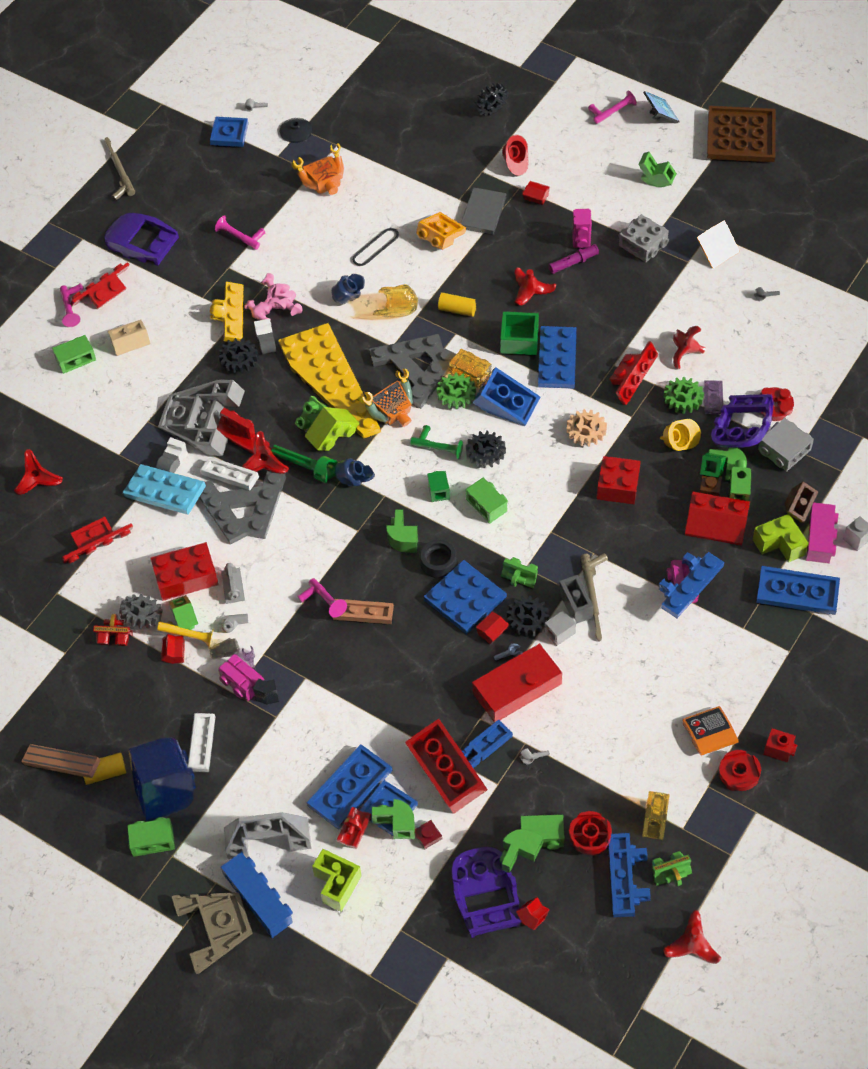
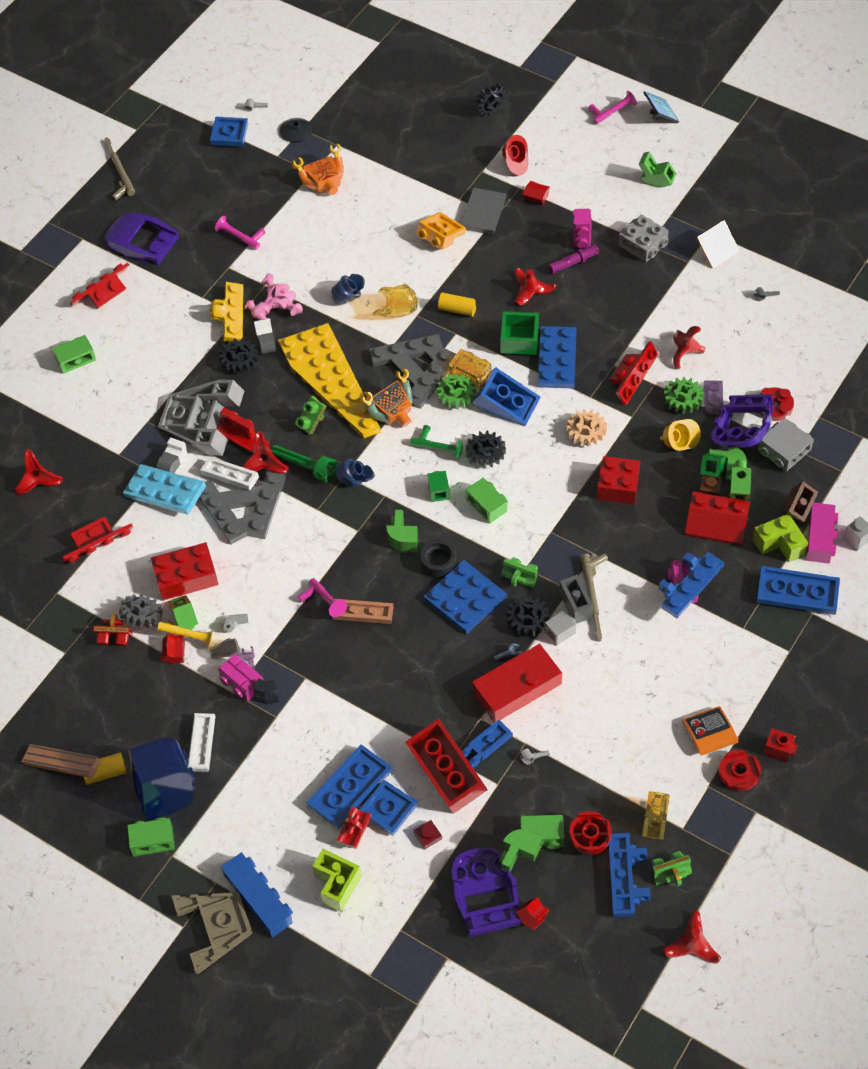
dark pink piece [60,283,84,327] -> none
tan hinge [108,320,150,356] -> none
light grey hinge [221,563,245,604] -> none
light grey wedge [224,812,312,859] -> none
lime brick [305,407,359,451] -> none
black piece [352,228,399,266] -> none
bright green brick [372,799,415,839] -> none
red piece [476,612,509,644] -> none
reddish brown plate [707,106,776,162] -> none

